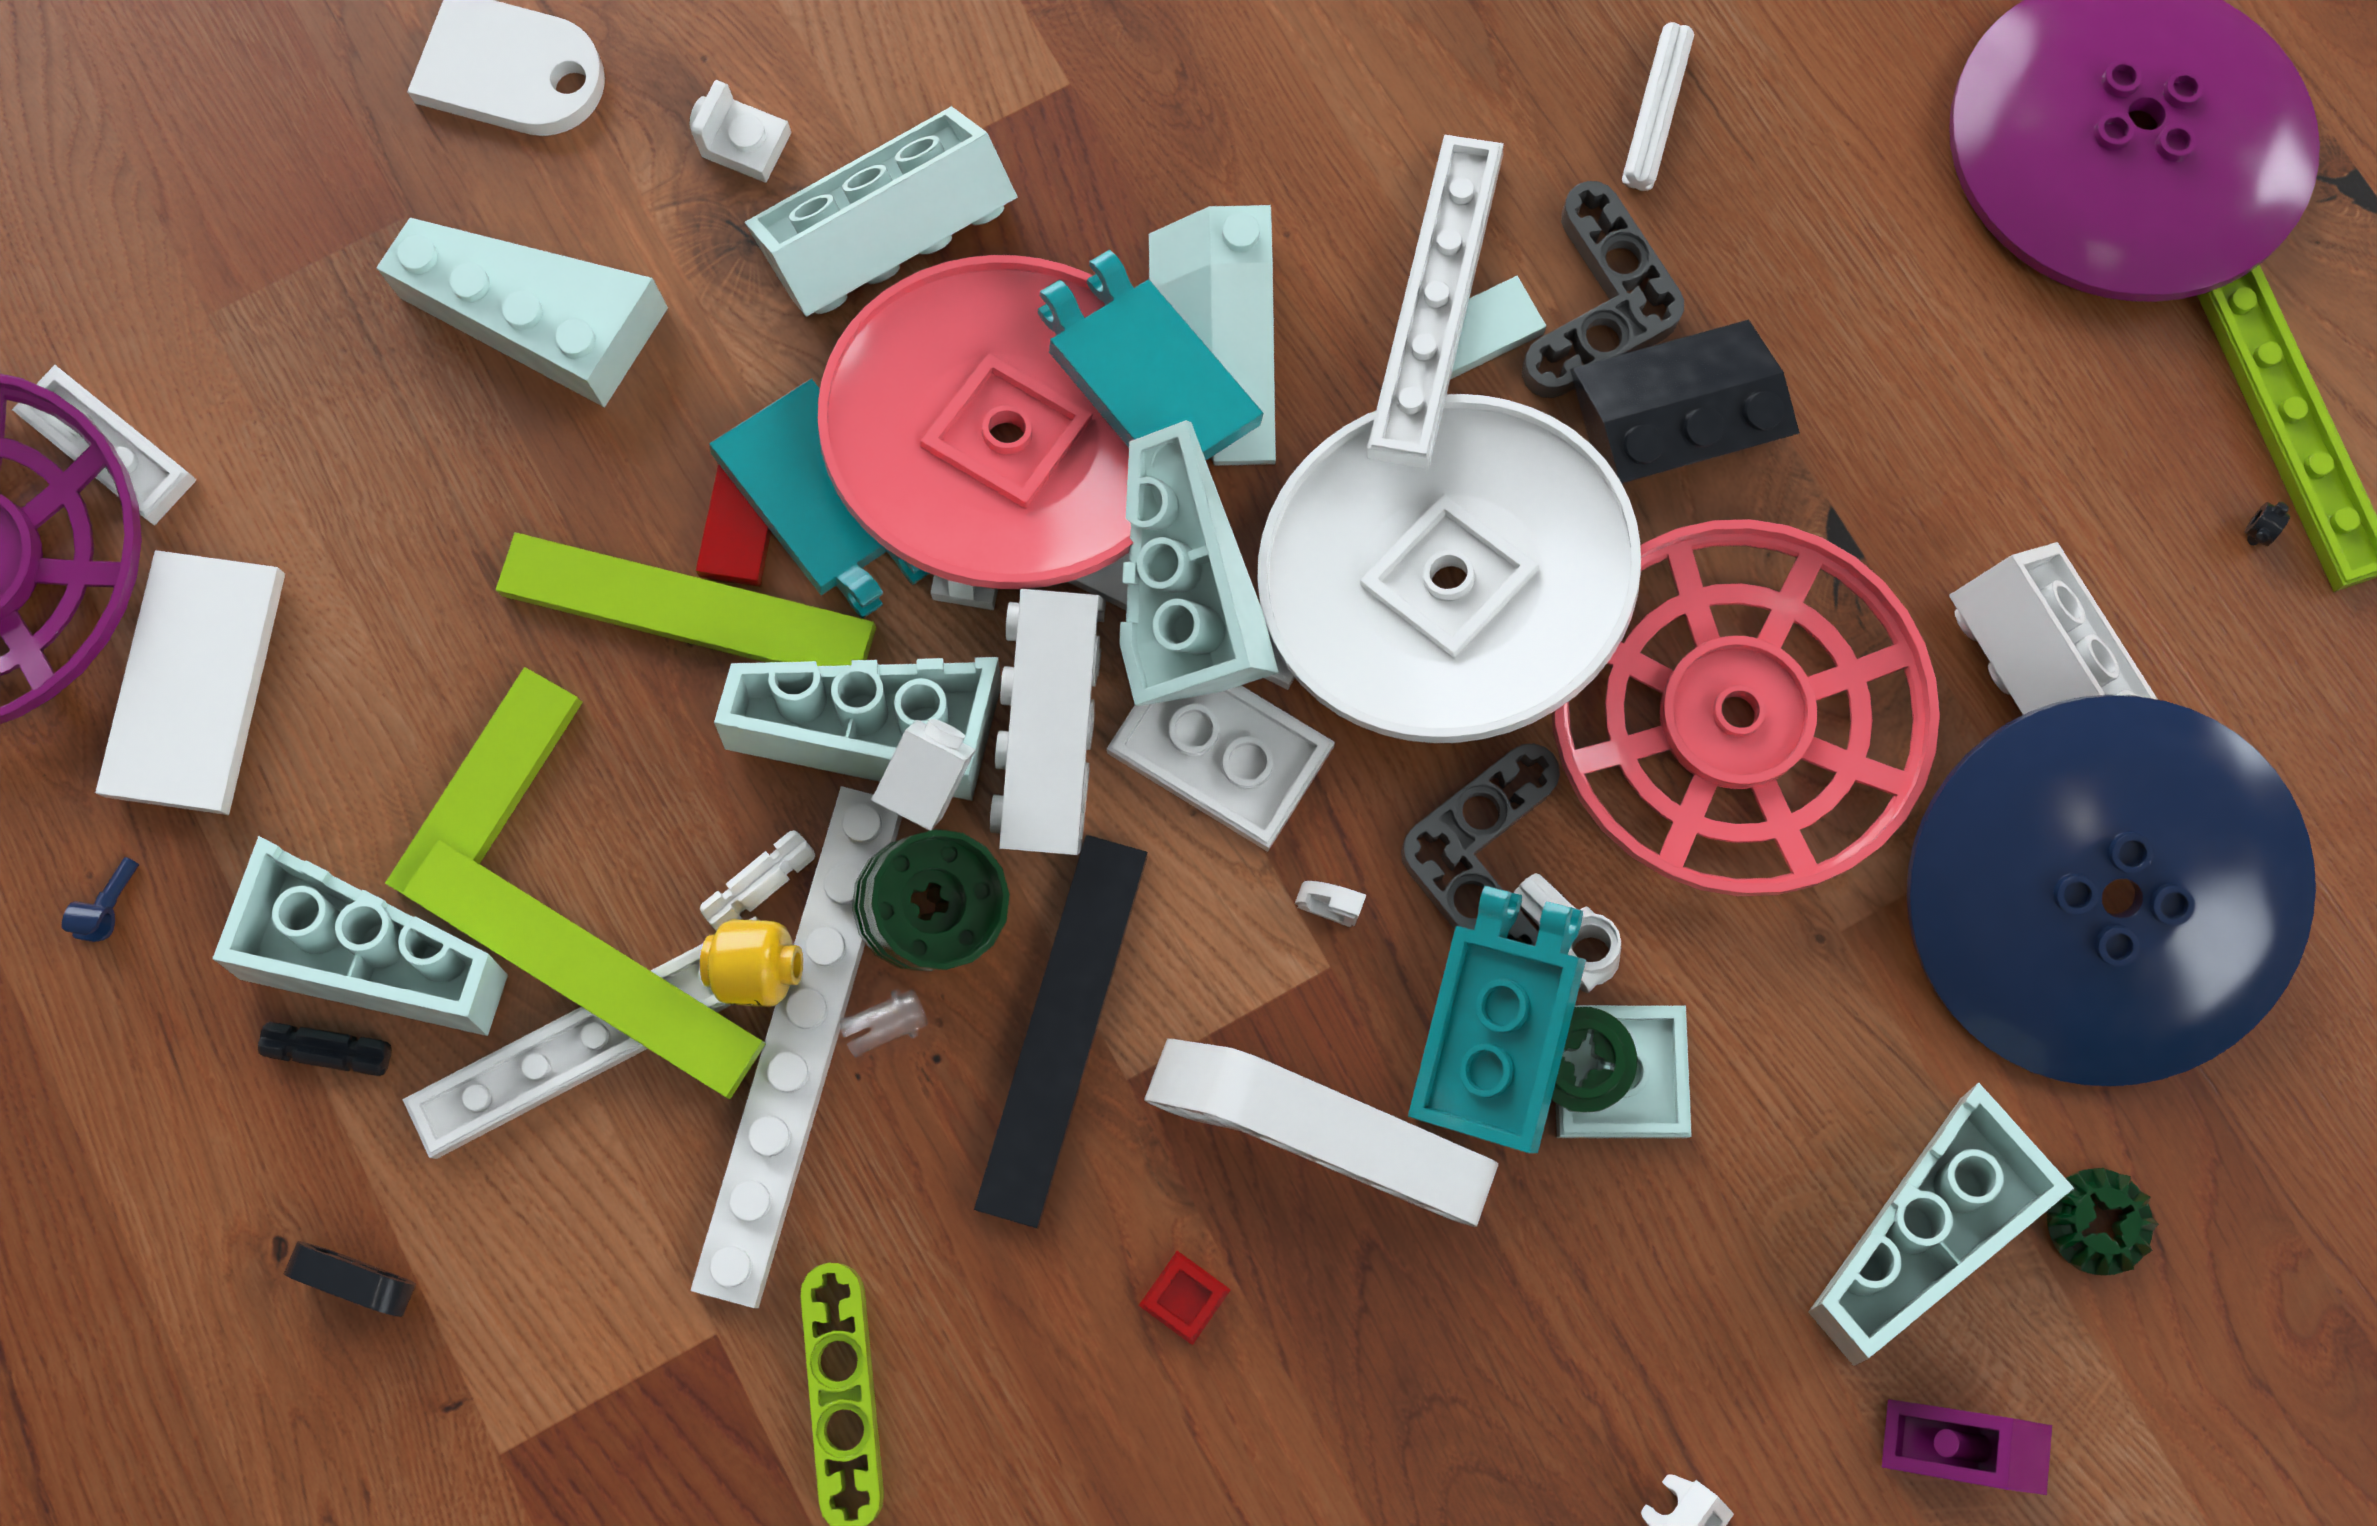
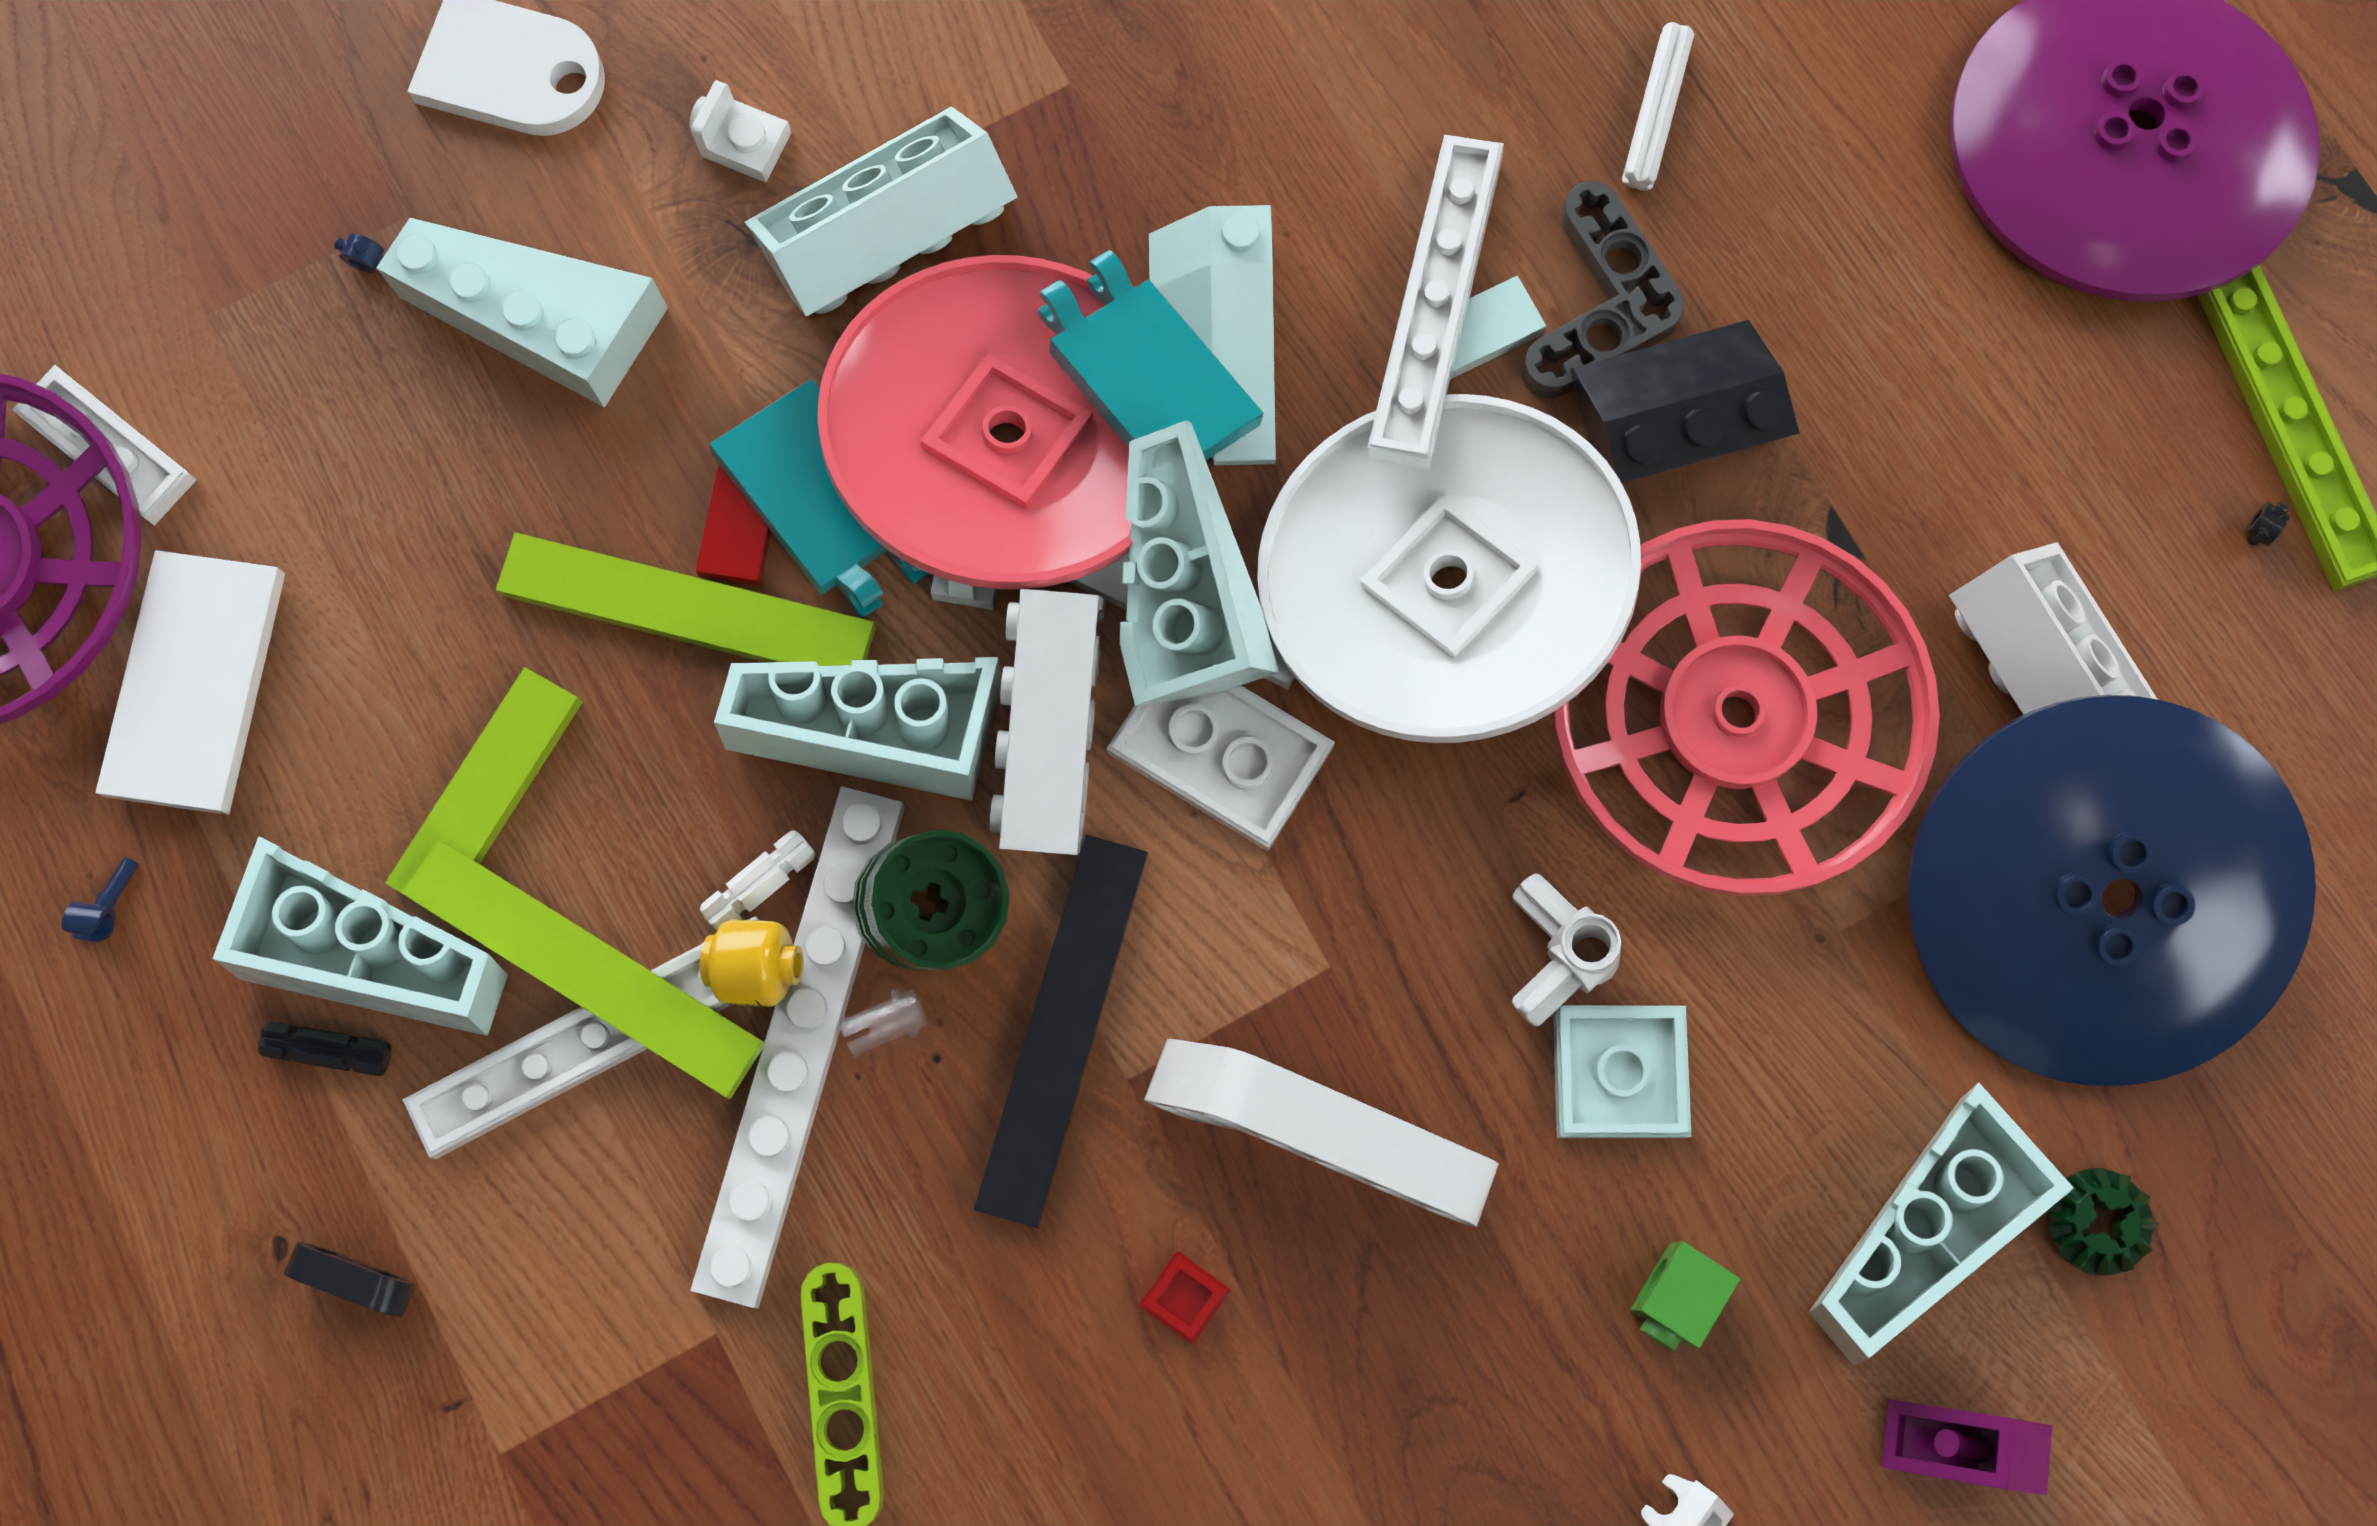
white brick [871,719,976,831] -> none
white tile [1295,881,1366,928] -> none
dark grey beam [1401,743,1560,946] -> none
teal tile [1408,886,1587,1153] -> none
dark green gear [1551,1006,1637,1113] -> none
none -> dark blue piece [334,233,384,273]
none -> bright green brick [1629,1241,1741,1352]

